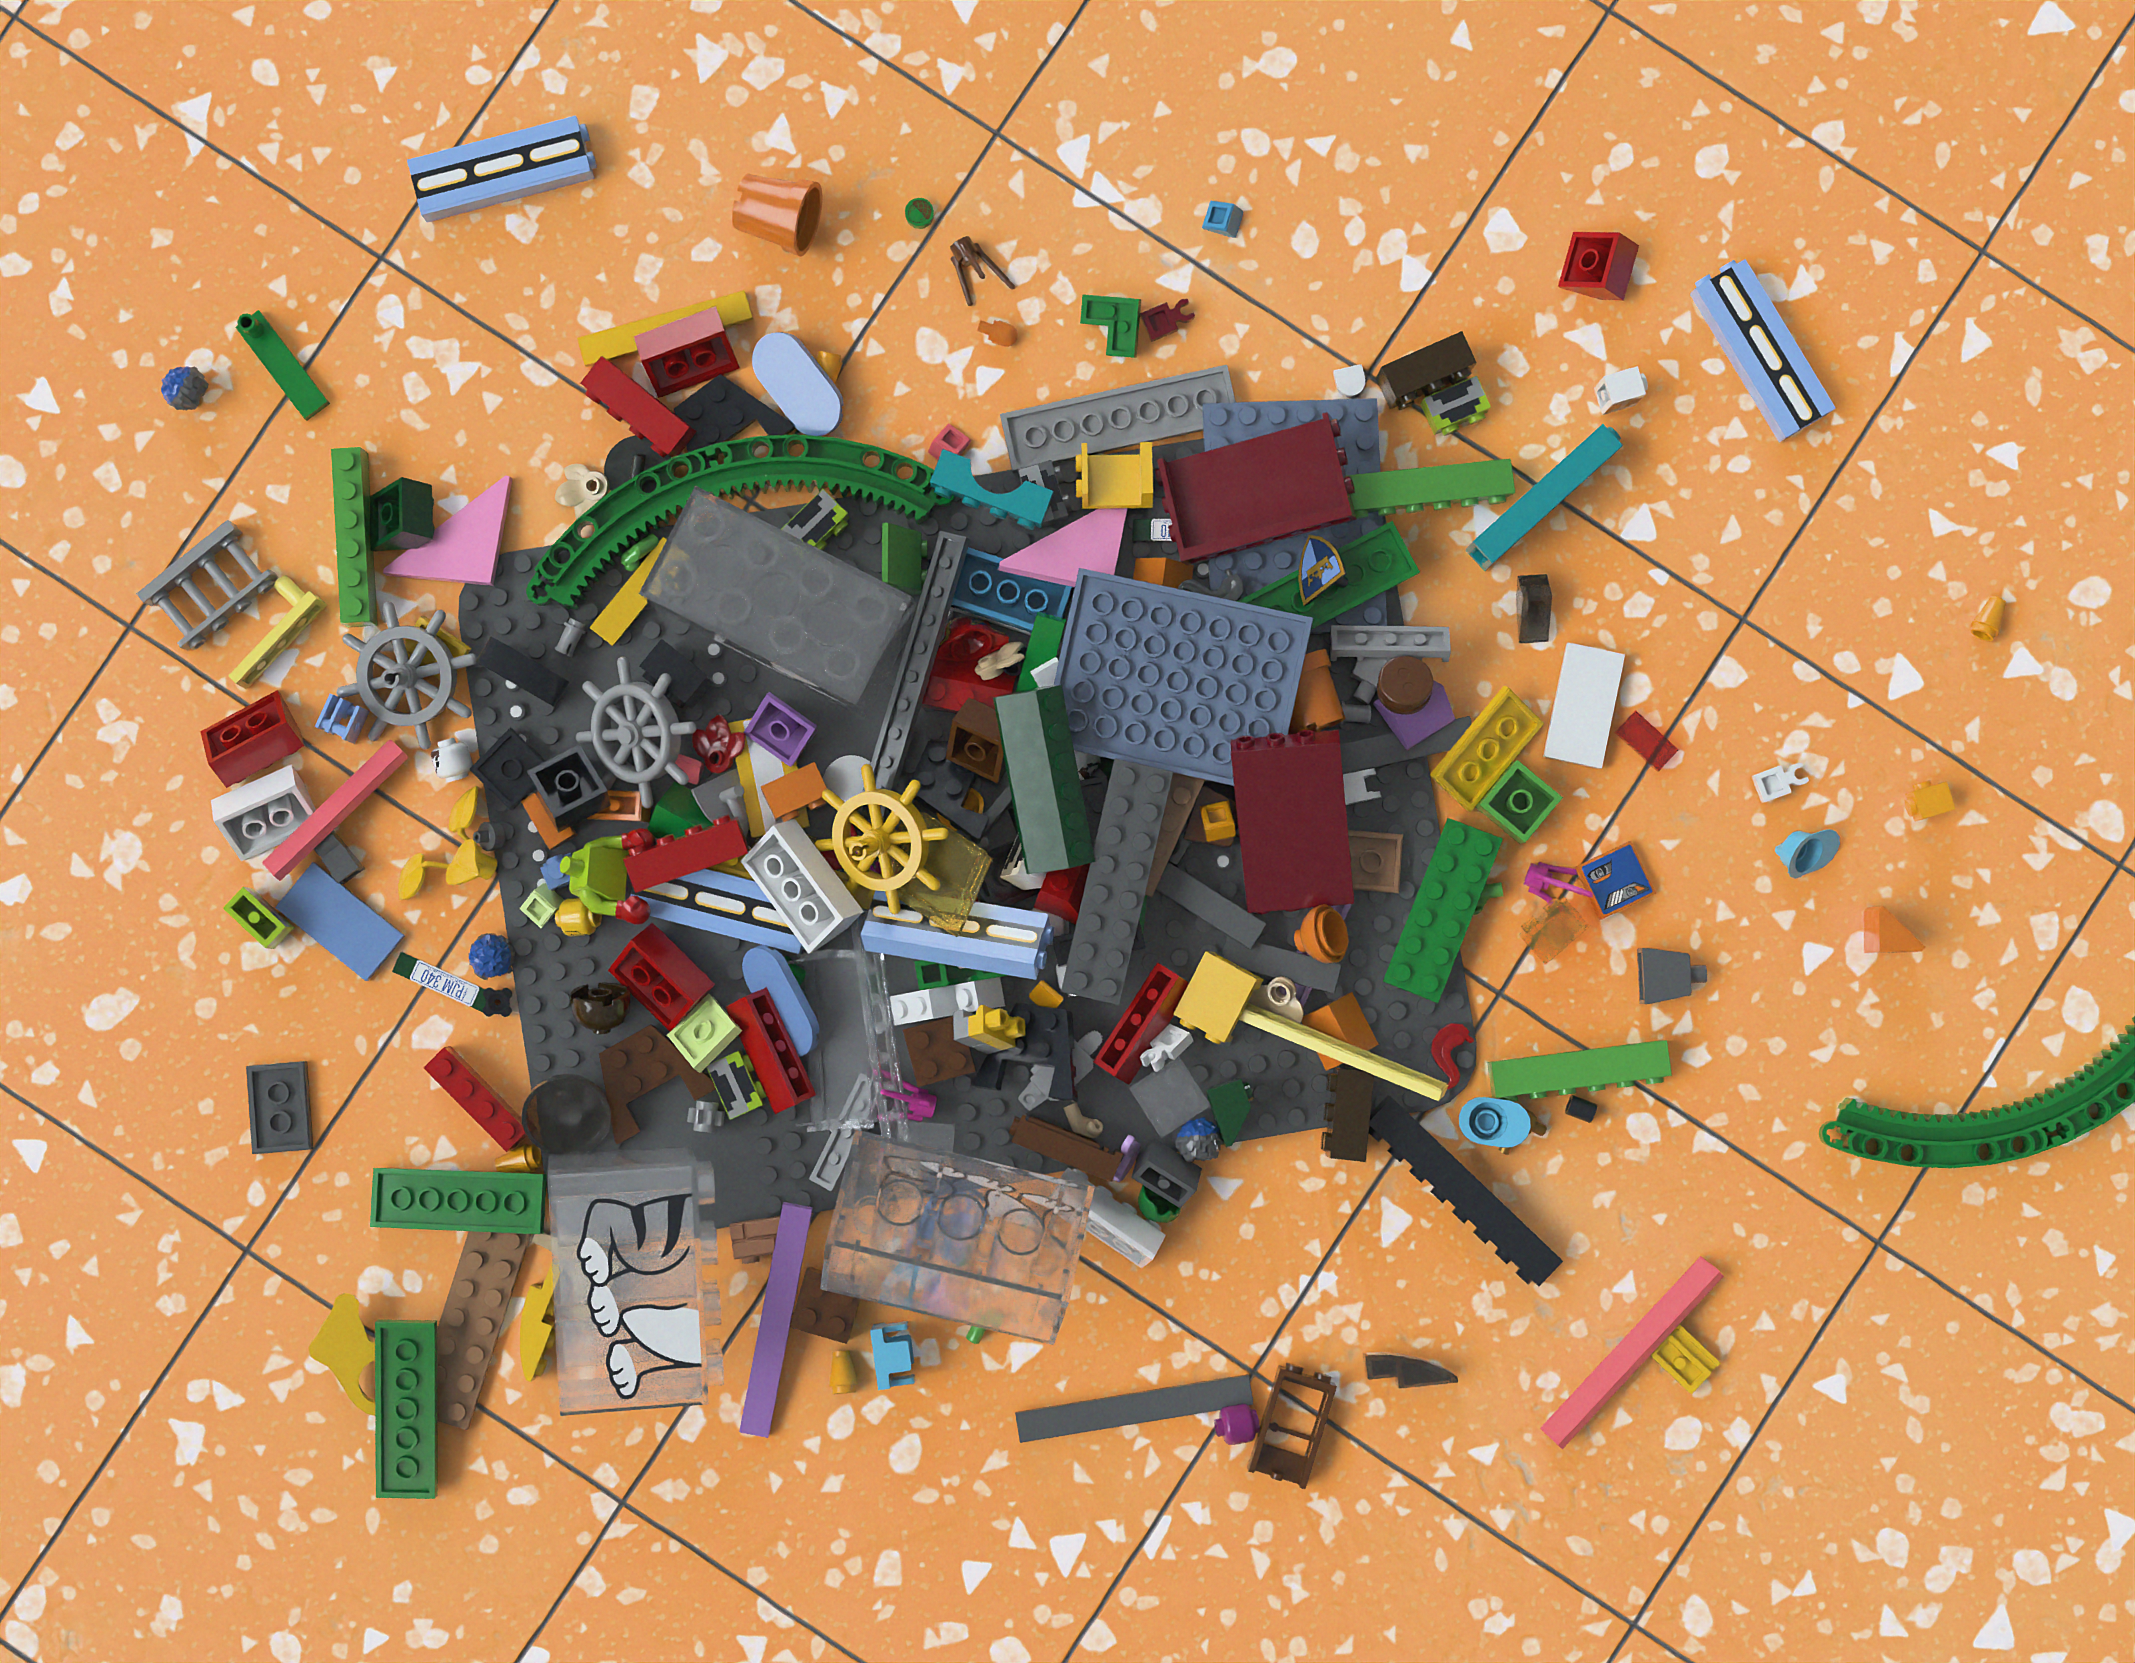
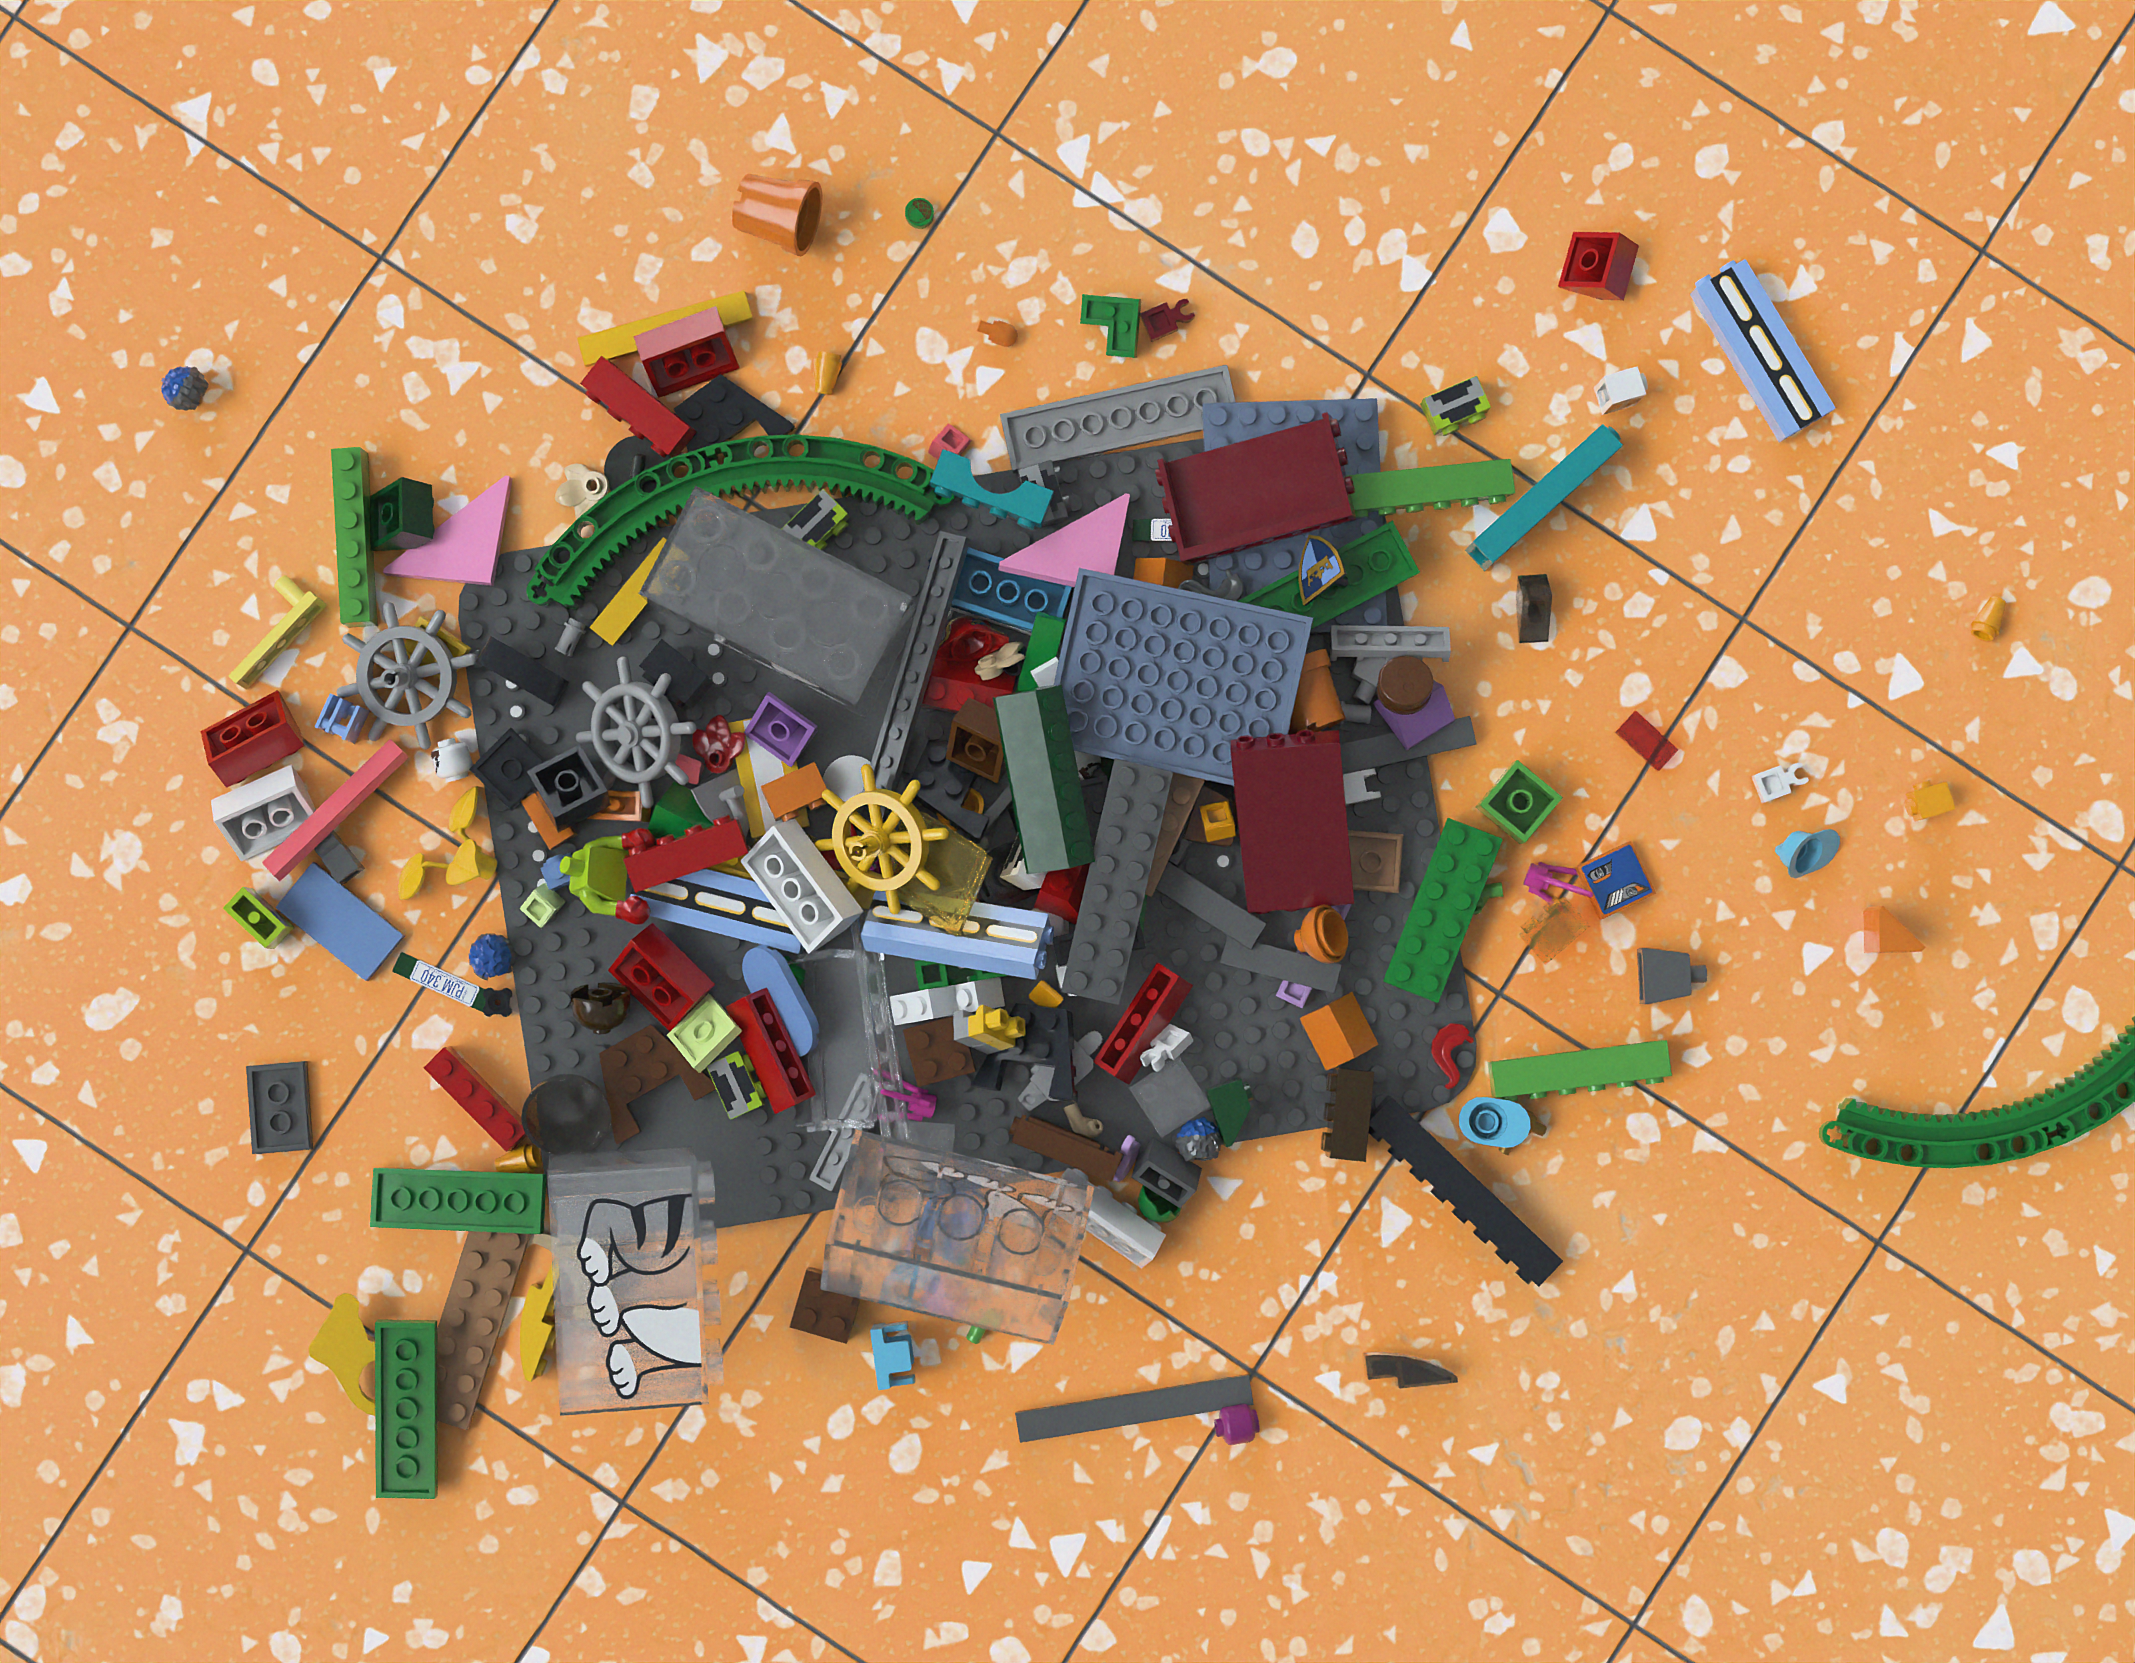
light grey fence [136,519,278,651] -> none
green piece [235,310,330,421] -> none
light blue brick [407,115,597,223] -> none
dark grey tile [473,821,505,851] -> none
yellow head [555,897,602,937] -> none
bright green arm [621,534,659,571] -> none
light grey gear [687,1101,725,1133] -> none
nougat brick [729,1216,780,1264] -> none
medium lavender tile [739,1202,813,1438] -> none
tile [752,332,844,436] -> none
light orange cone [829,1350,858,1395] -> none
bright green slope [882,523,928,595] -> none
reddish brown plant [950,236,1015,306] -> none
yellow panel [1076,442,1153,509] -> none
yellow panel [1174,951,1264,1045] -> none
dark azure slope [1202,201,1243,238] -> none
light yellow tile [1239,1003,1448,1101] -> none
reddish brown door [1247,1363,1337,1489] -> none
tan plate [1248,976,1304,1024] -> none
white tile [1333,364,1365,397] -> none
dark brown brick [1376,331,1477,410] -> none
yellow tile [1430,686,1544,813] -> none
coral tile [1540,1256,1724,1449] -> none
white tile [1543,642,1625,769] -> none
black hinge [1565,1095,1597,1123] -> none
yellow plate [1650,1324,1721,1395] -> none

